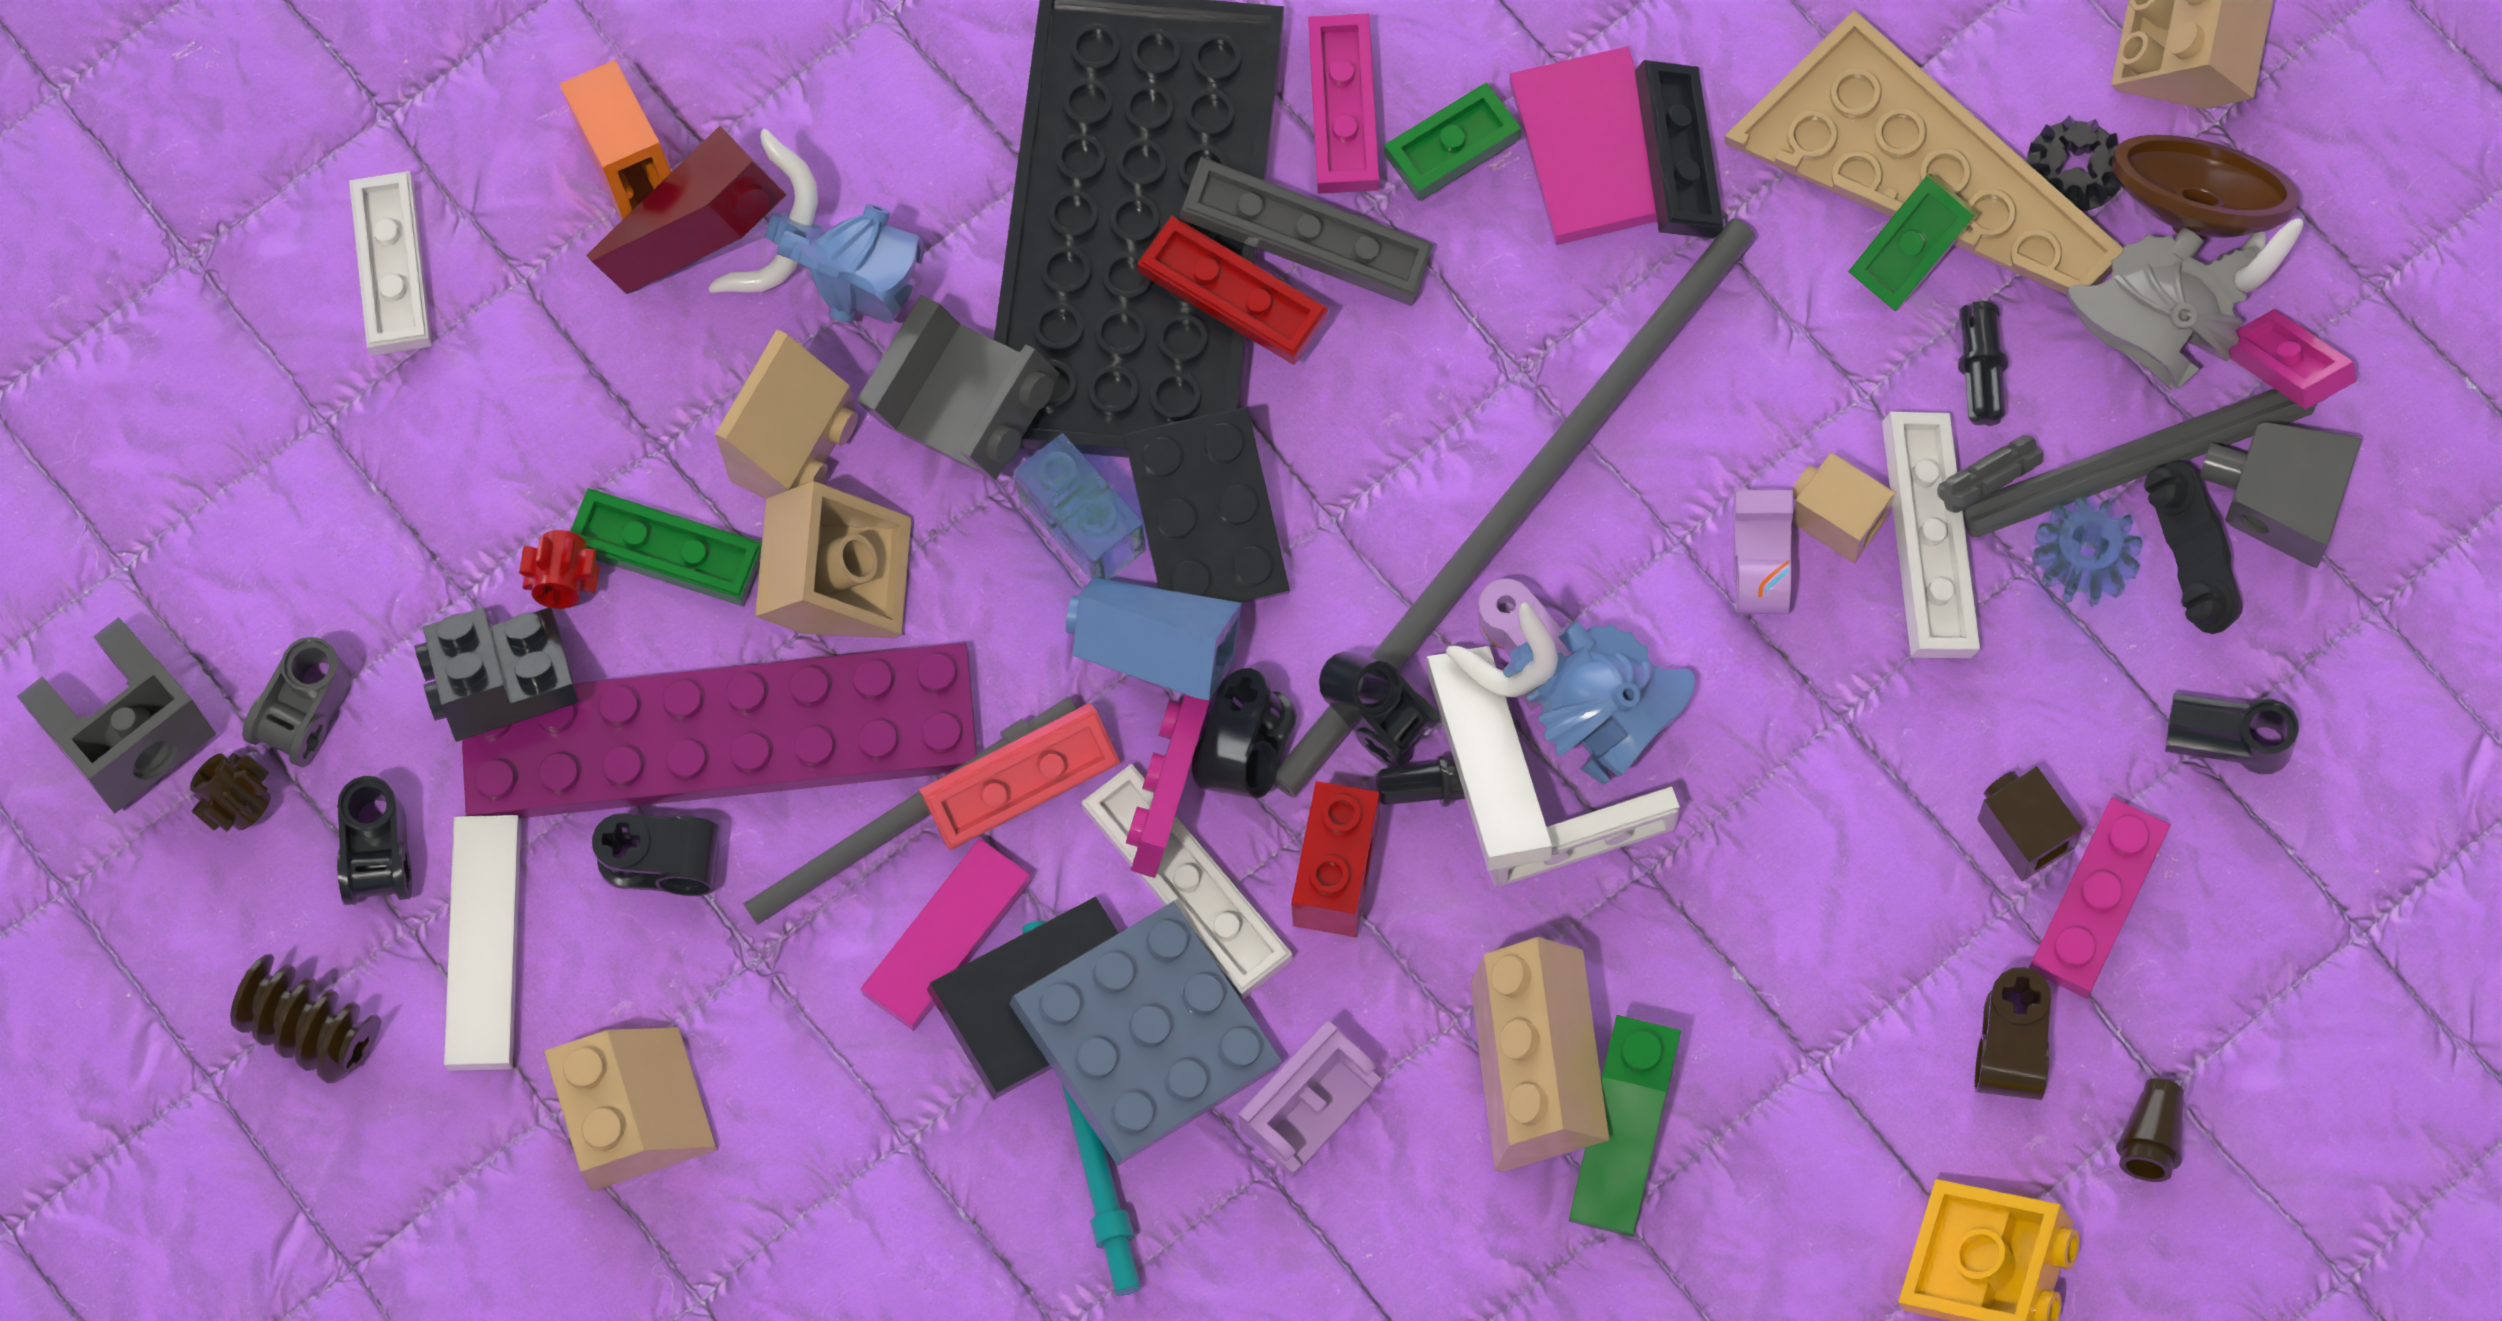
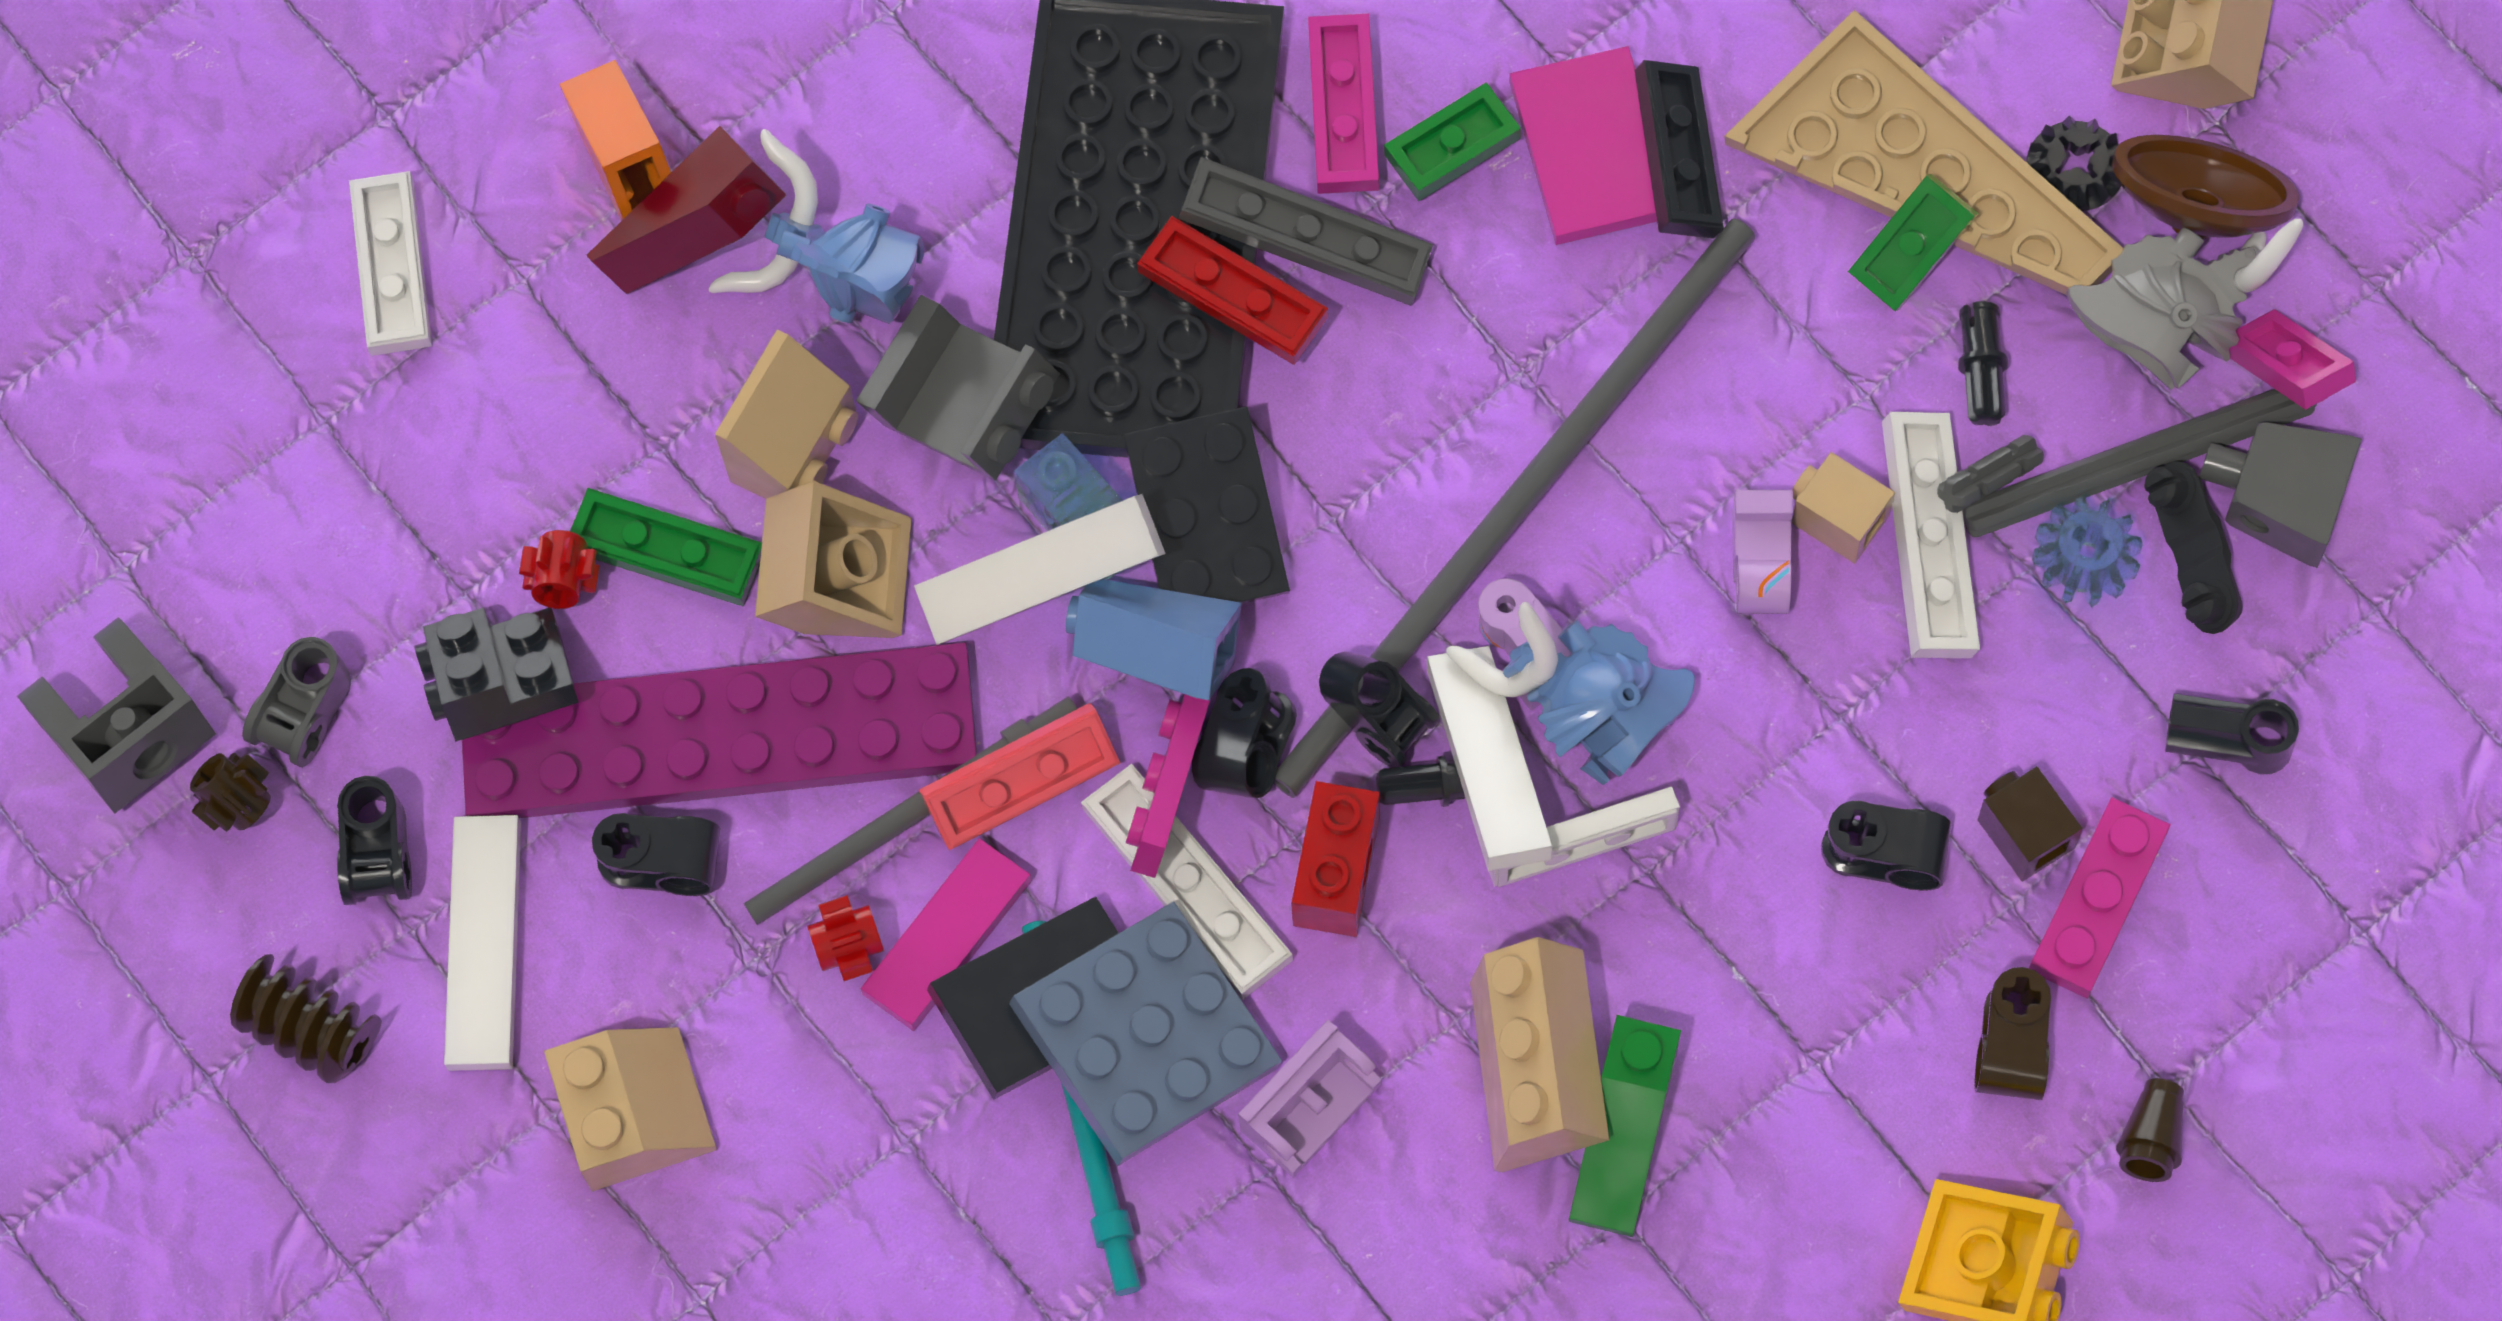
none -> red gear [807,895,884,981]
none -> white tile [914,494,1165,645]
none -> black piece [1821,801,1951,891]

